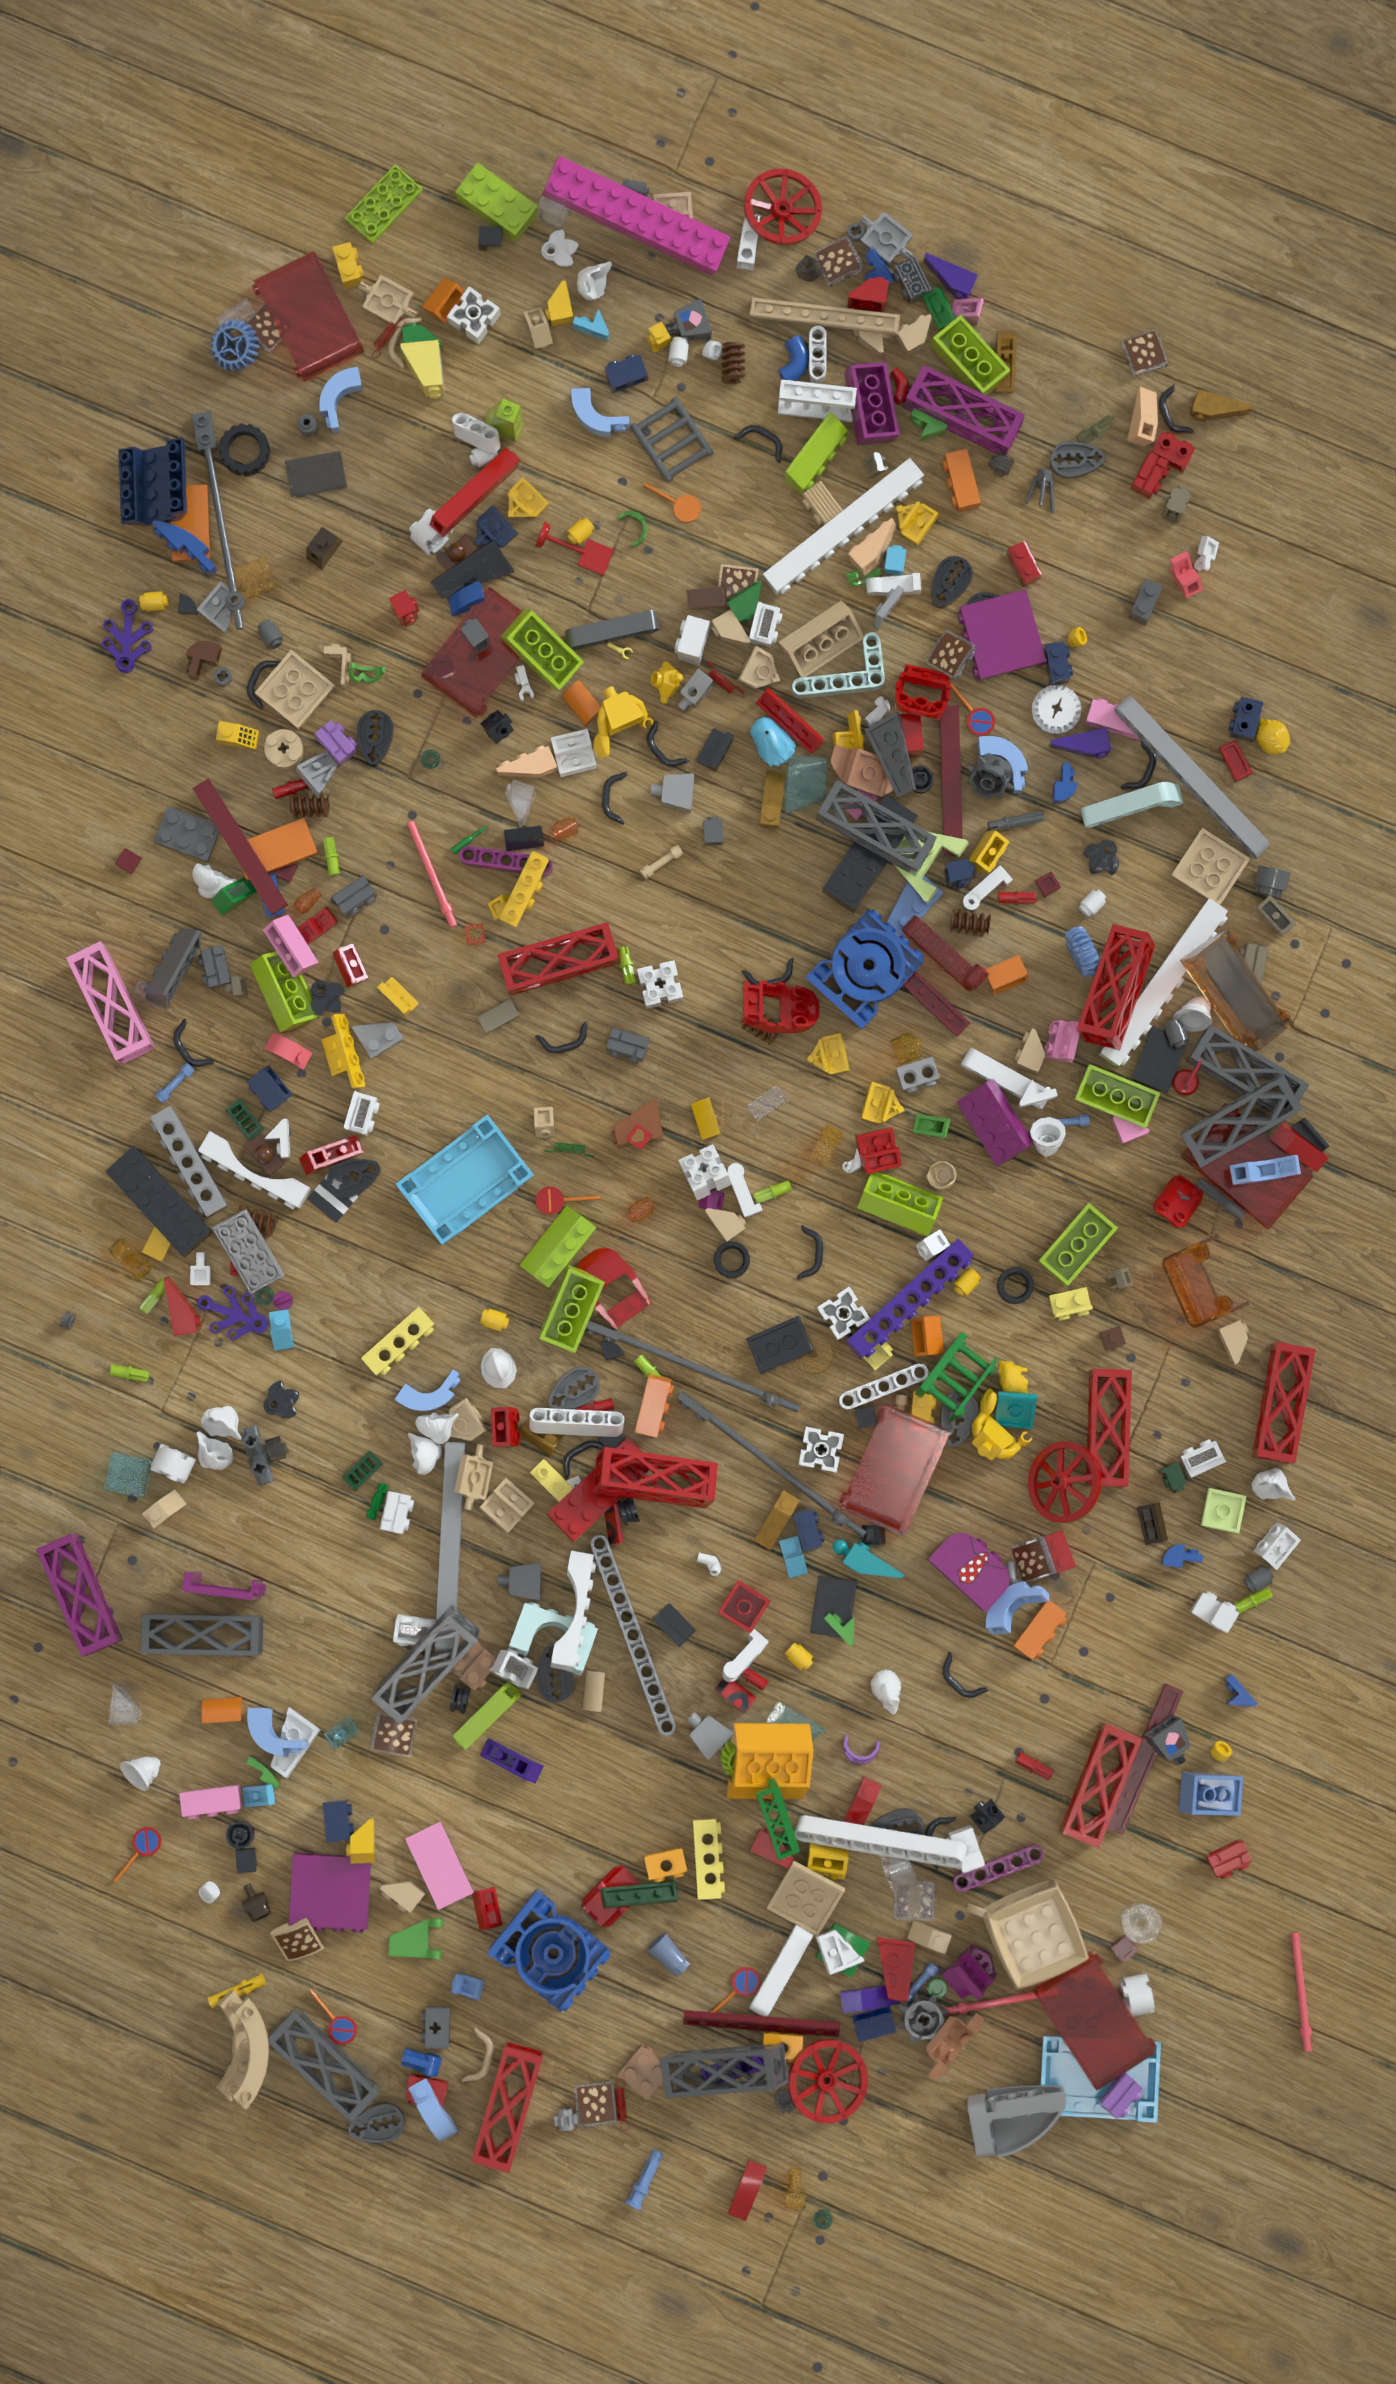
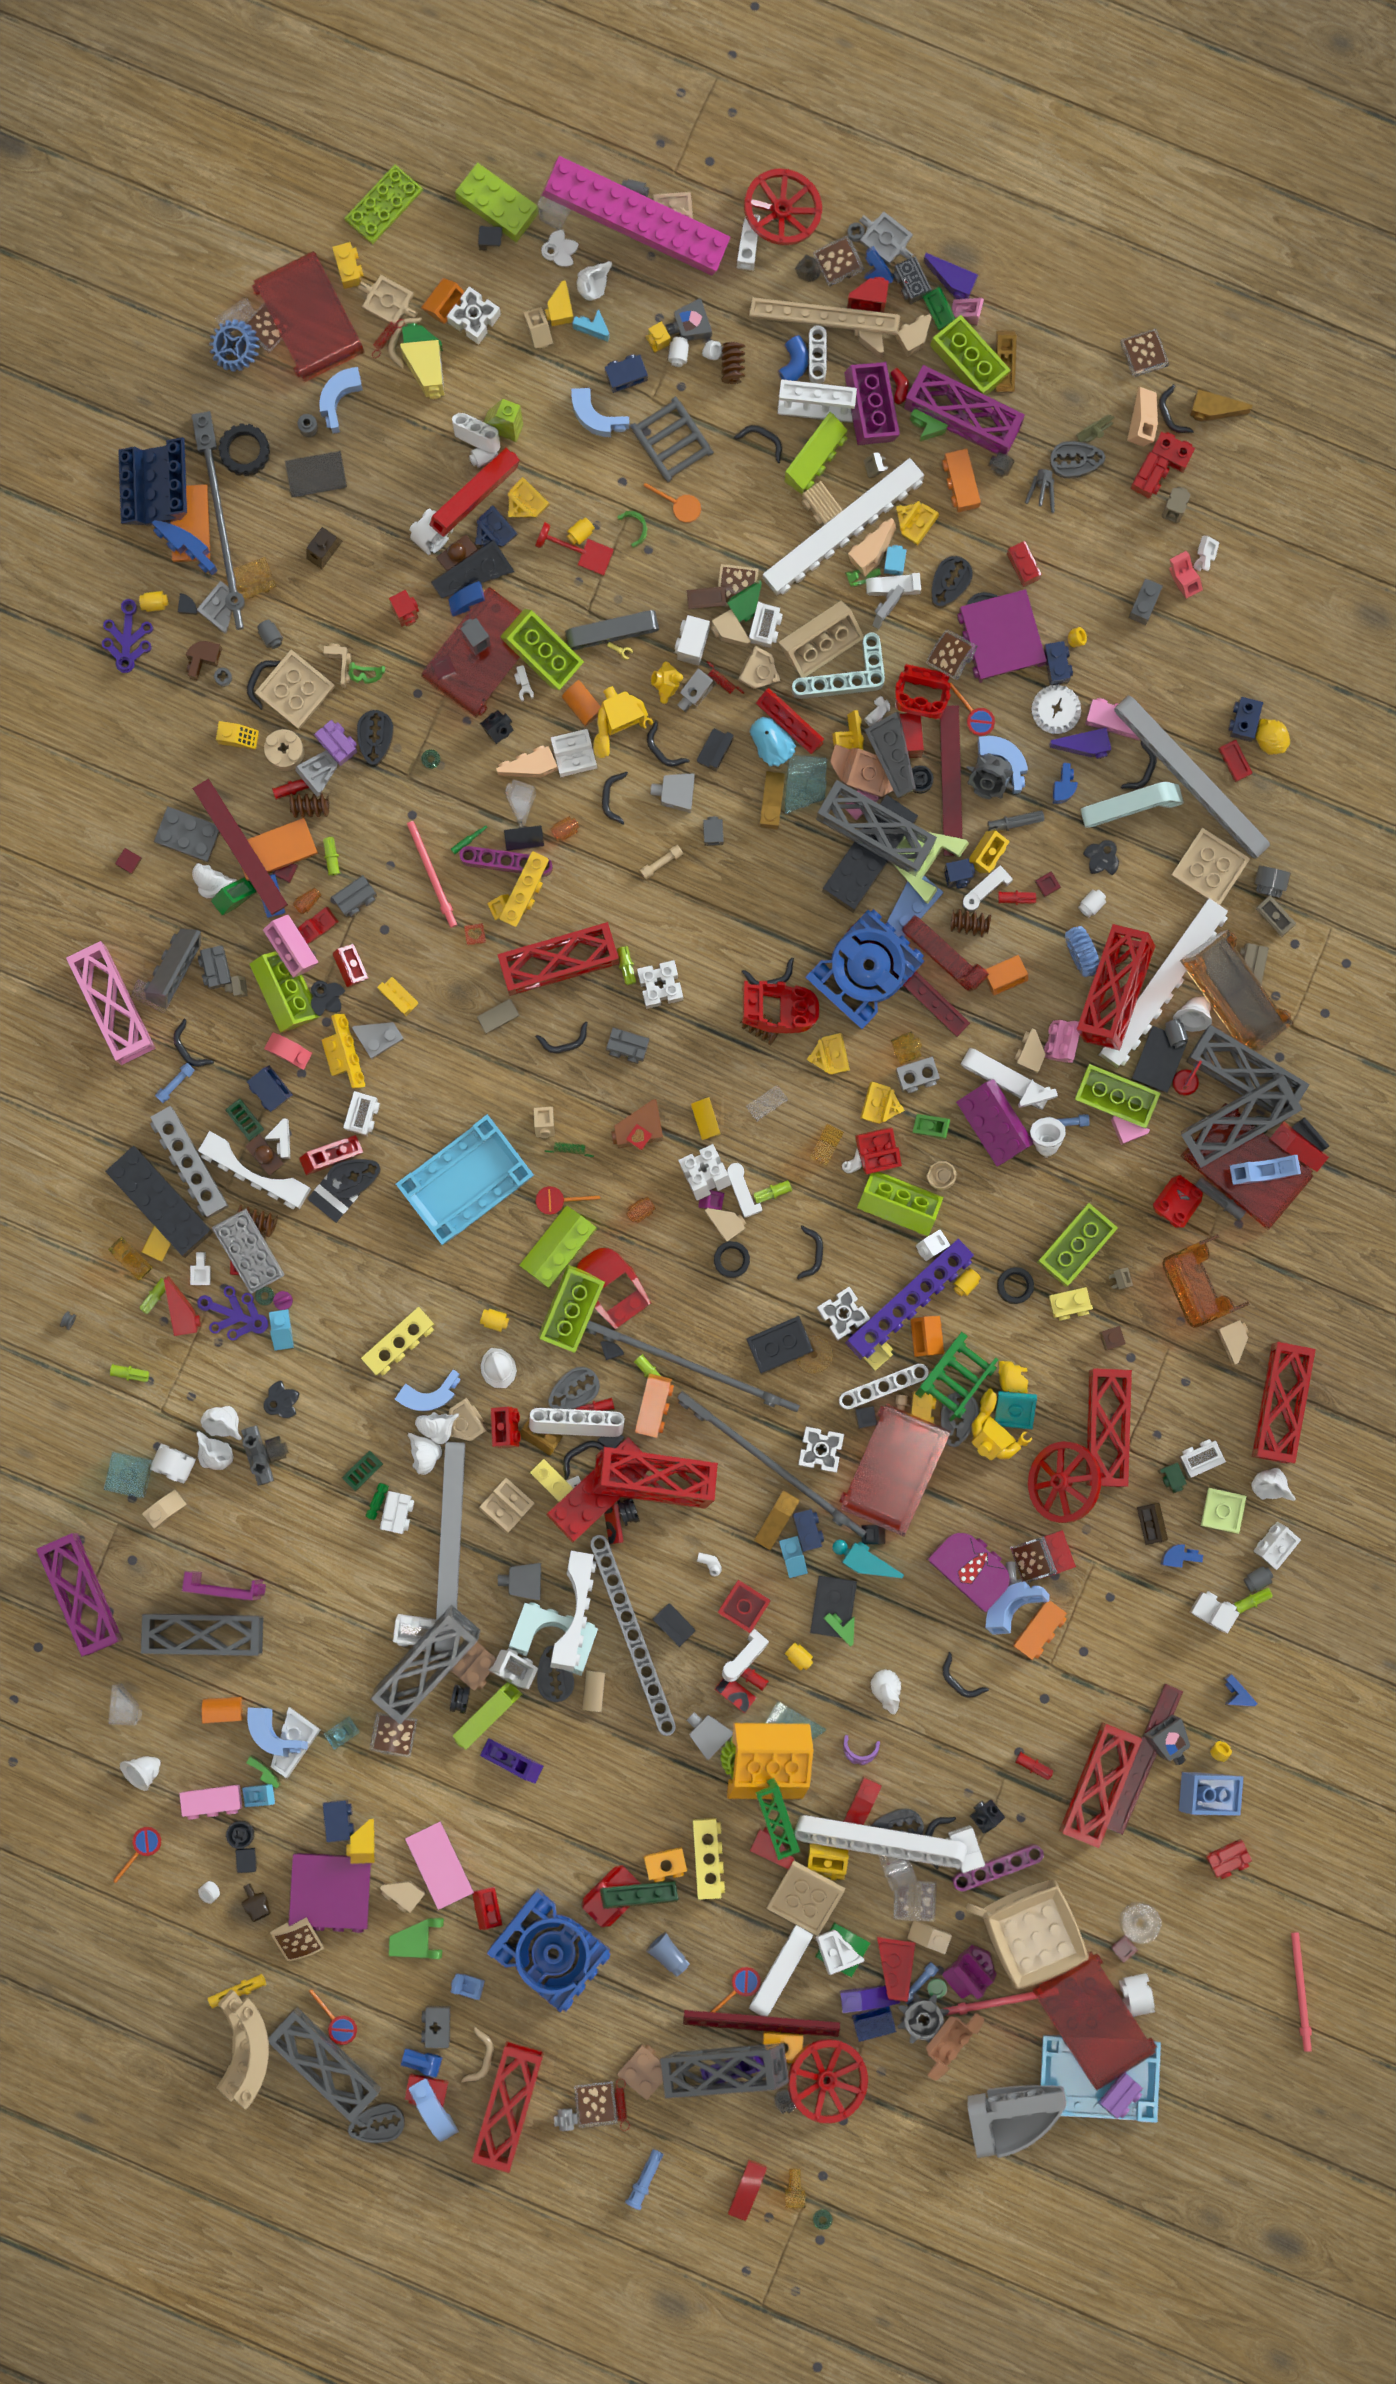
tan plate [454,1444,493,1511] -> none

